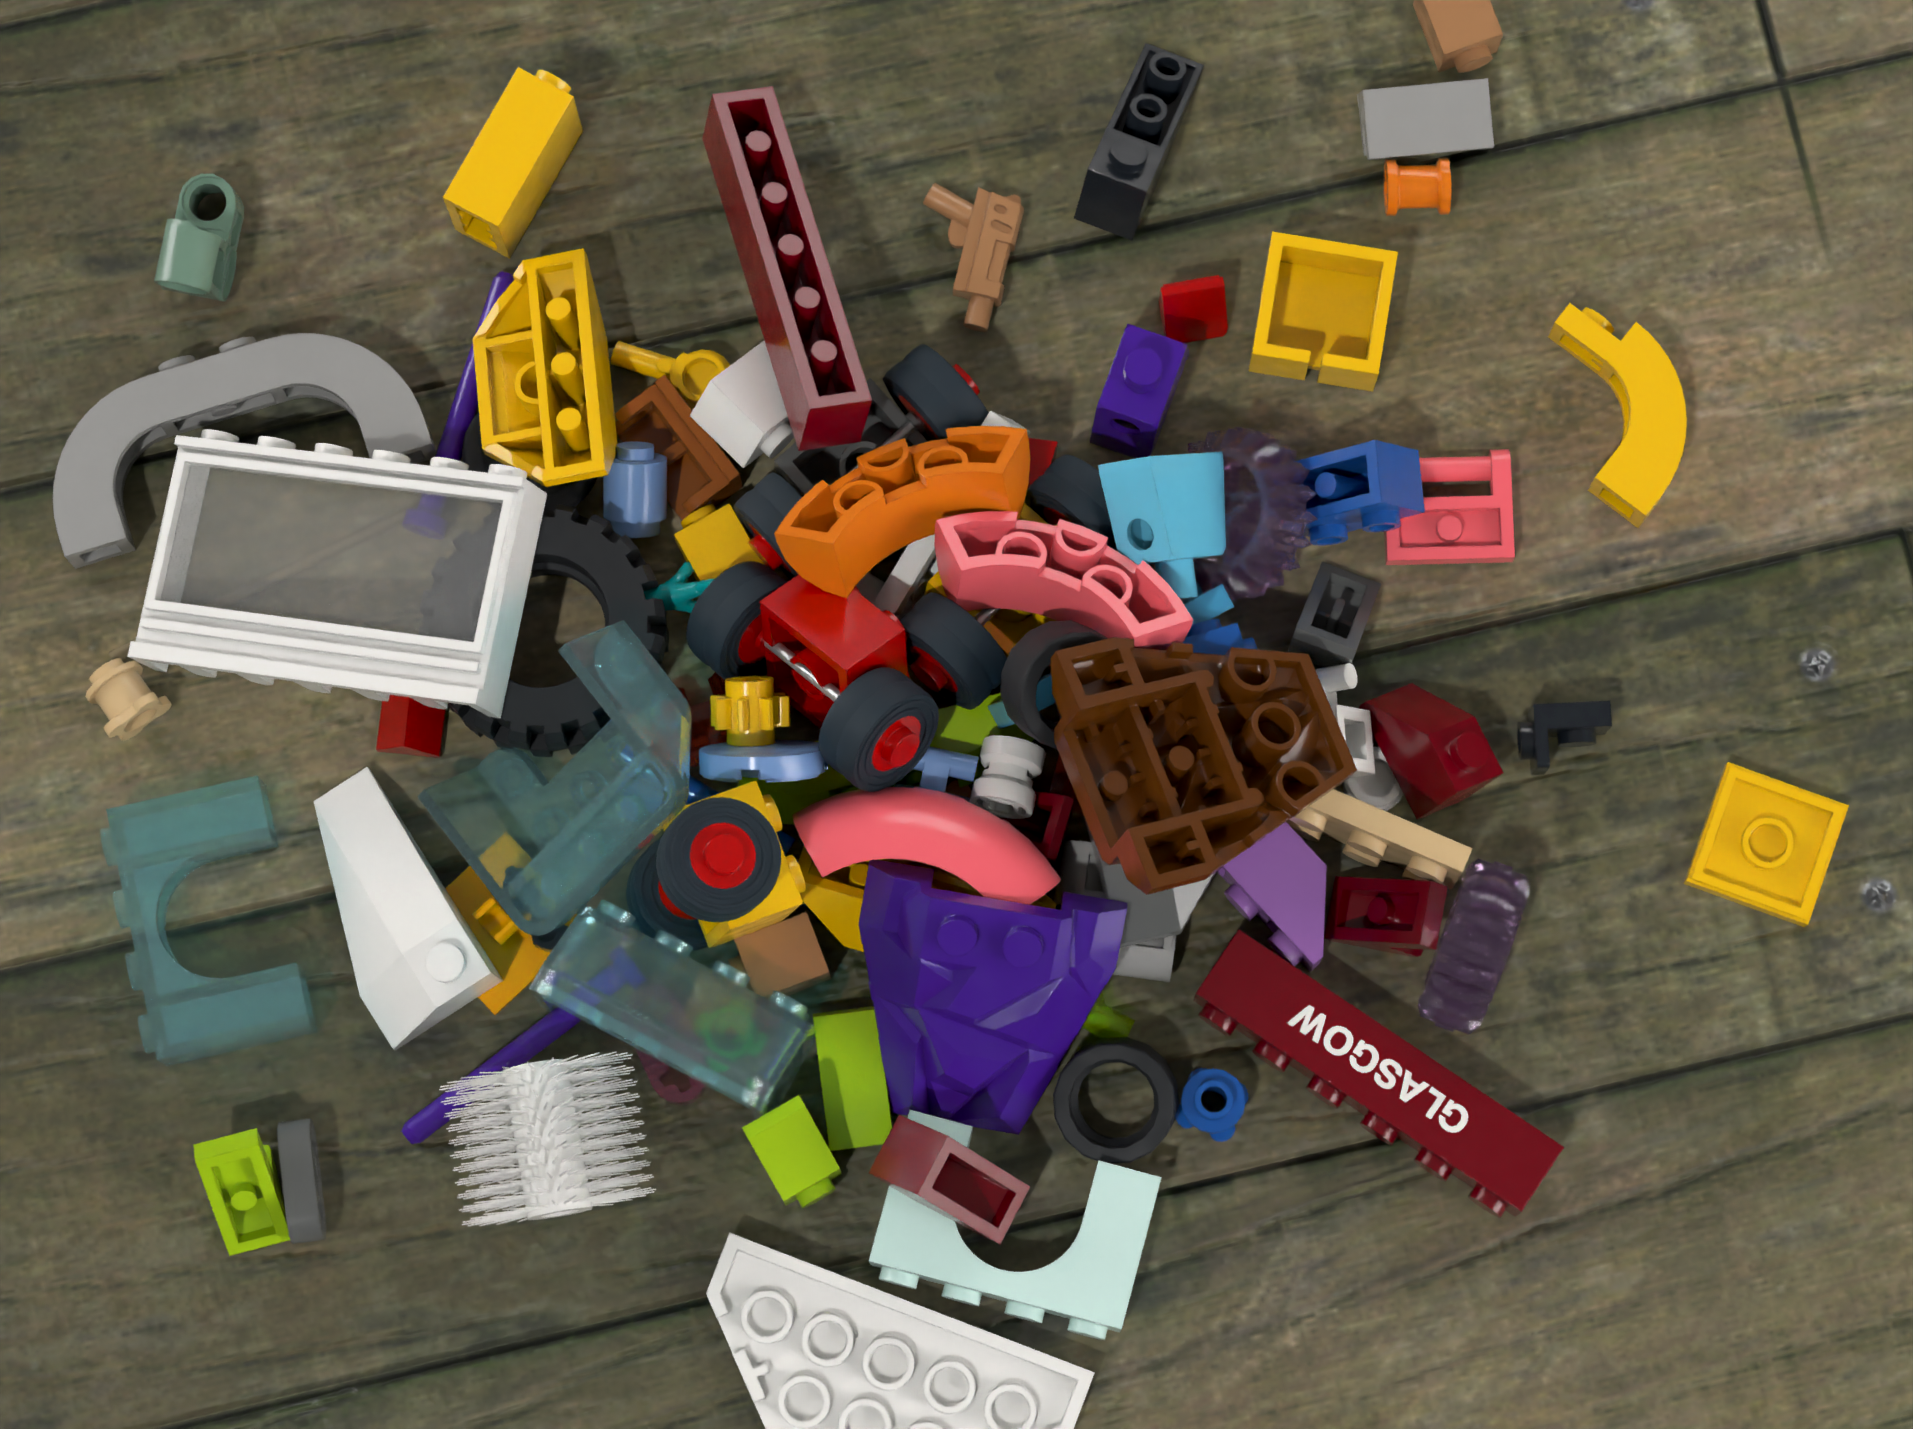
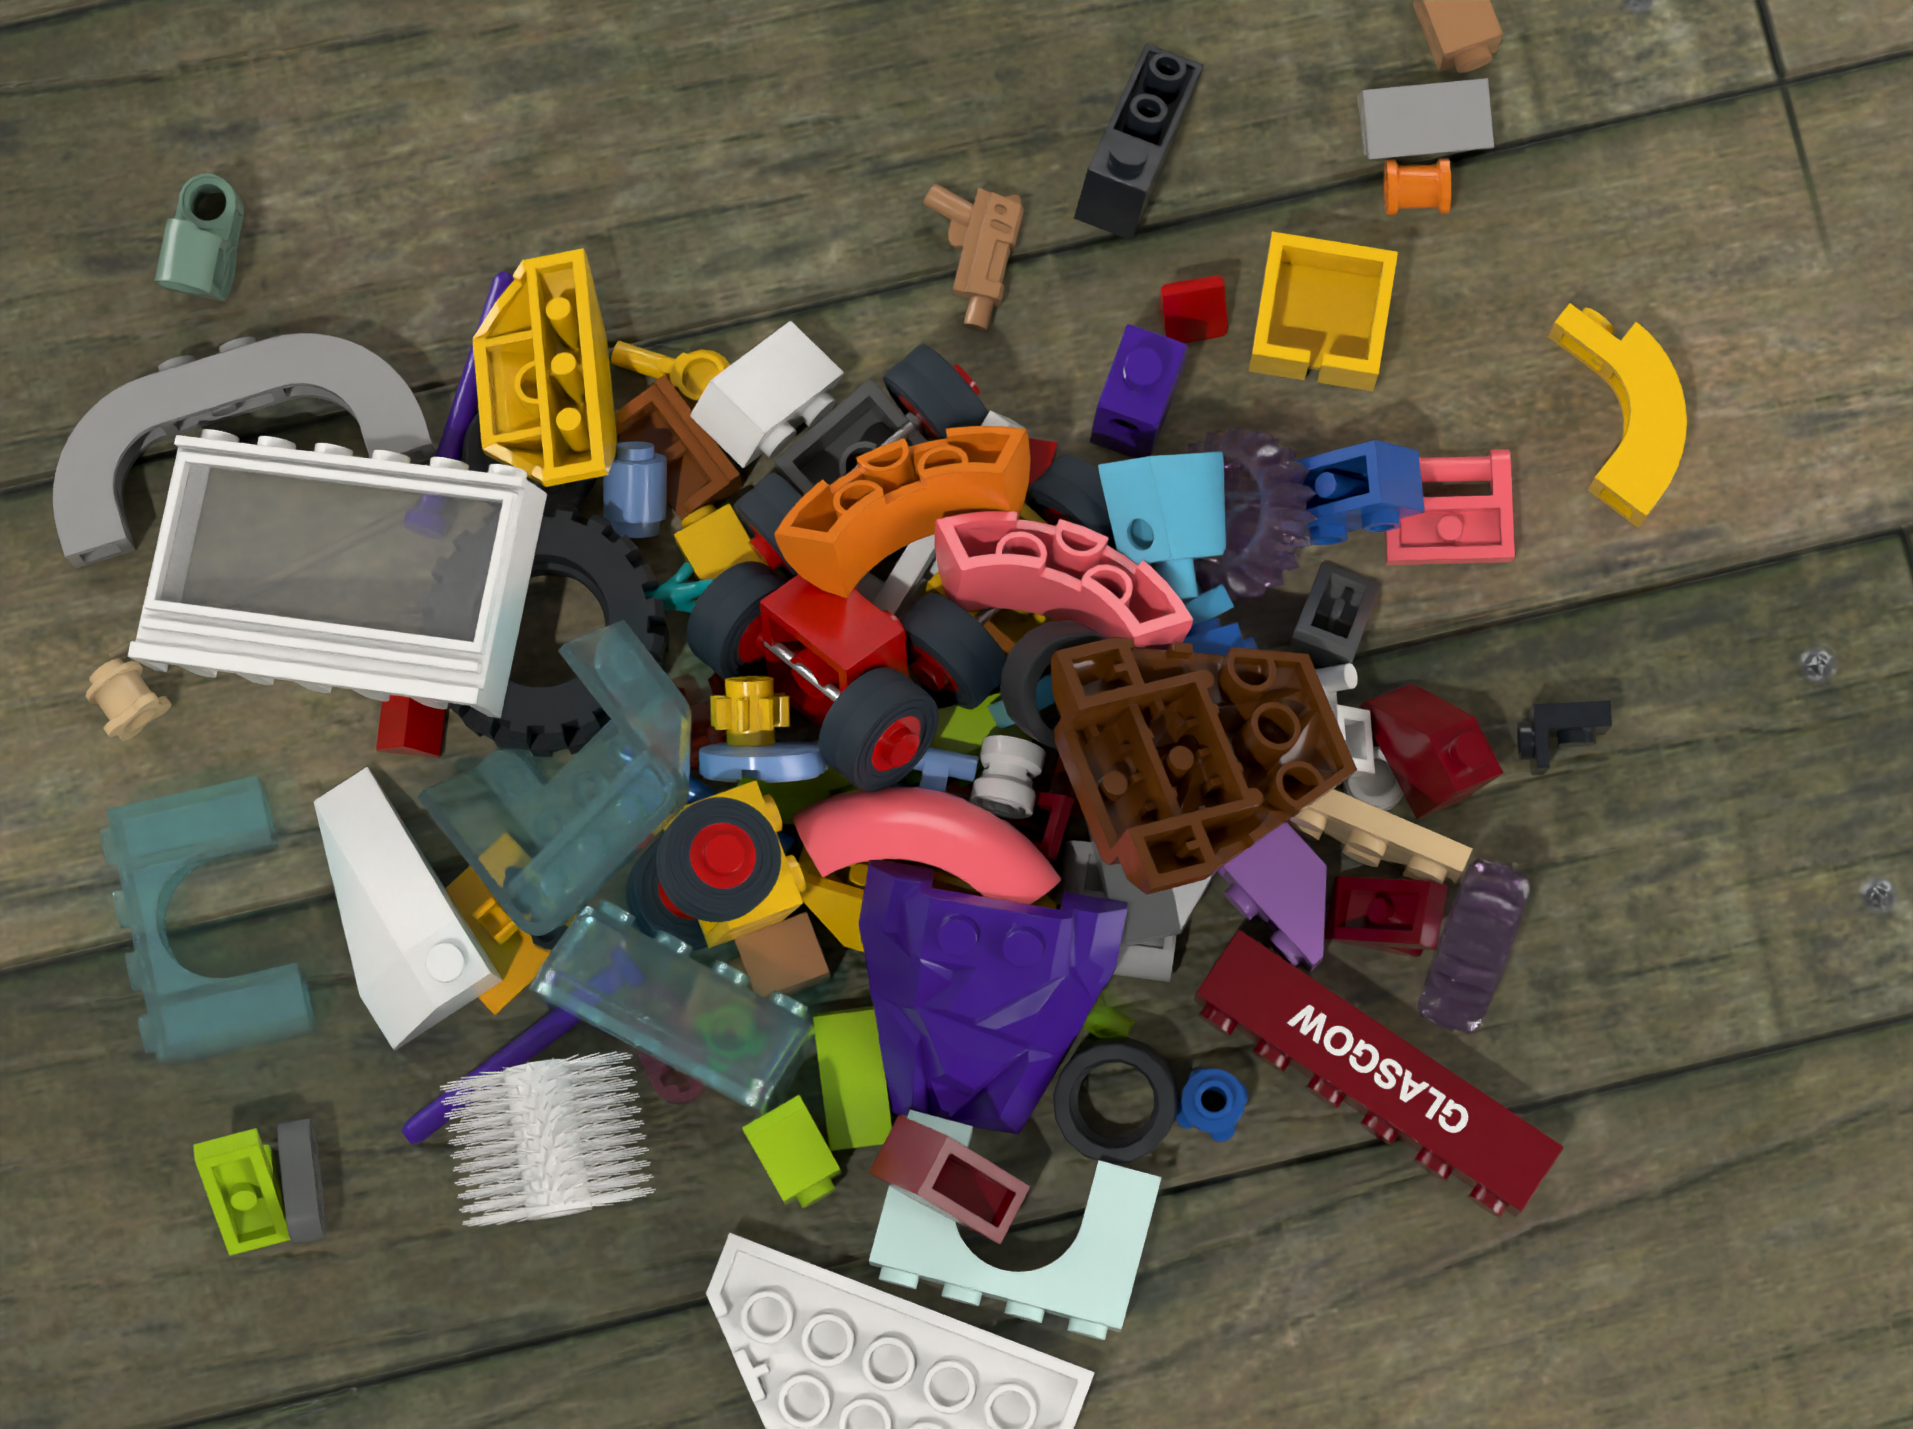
yellow brick [443,67,583,259] -> none
dark red brick [702,86,872,451] -> none
yellow tile [1684,762,1849,928] -> none

